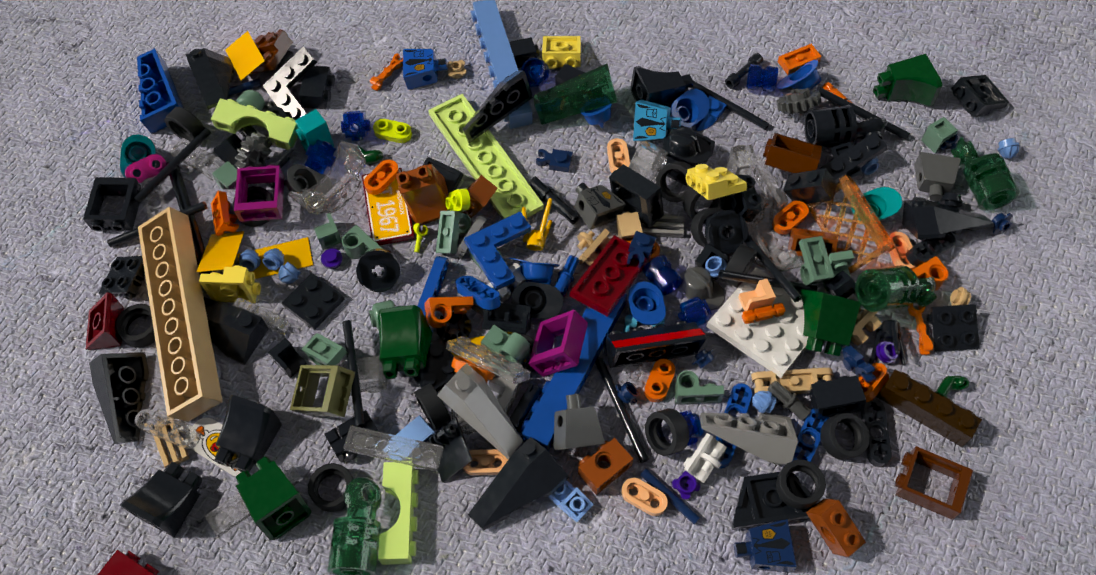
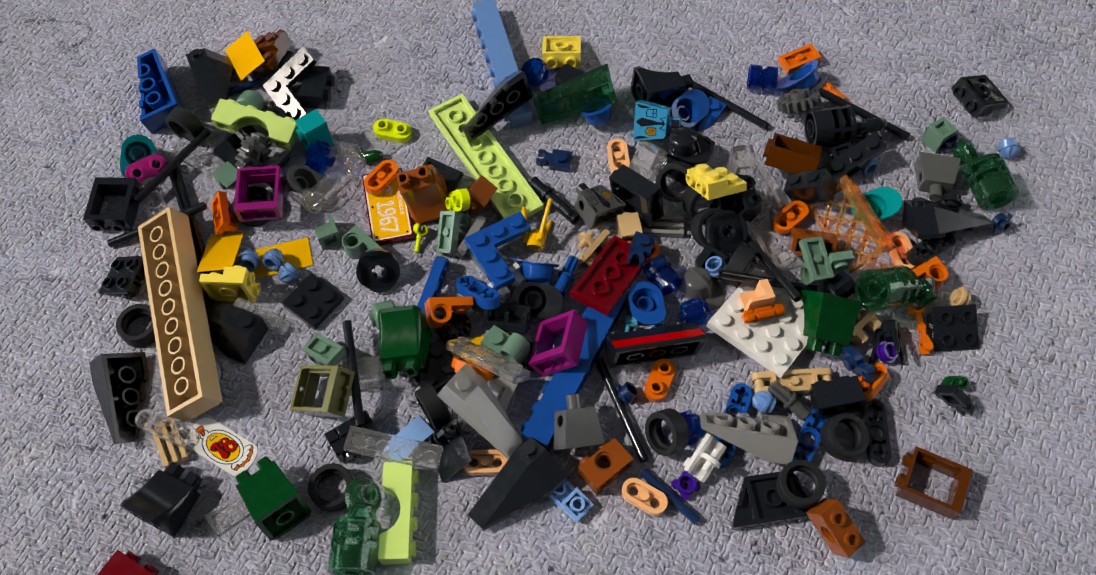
dark red slope [85,292,124,350] -> none
black hips [214,395,282,472] -> none
black panel [268,338,307,378] -> none
dark purple plate [321,248,343,269] -> none
clear blue brick [341,110,371,141] -> none
orange piece [370,53,403,91] -> none
blue torso [403,49,448,90] -> none
tan plate [447,60,466,79] -> none
black brick [509,37,539,68] -> none
black pin [509,383,542,432] -> none
sand green plate [675,370,724,405] -> none
dark blue plate [692,349,715,369] -> none
black bar [725,53,763,89] -> none
dark blue torso [734,519,797,573] -> none
dark green hips [873,54,942,107] -> none
dark brown brick [877,369,982,447] -> none
none -> black plate [934,384,976,416]

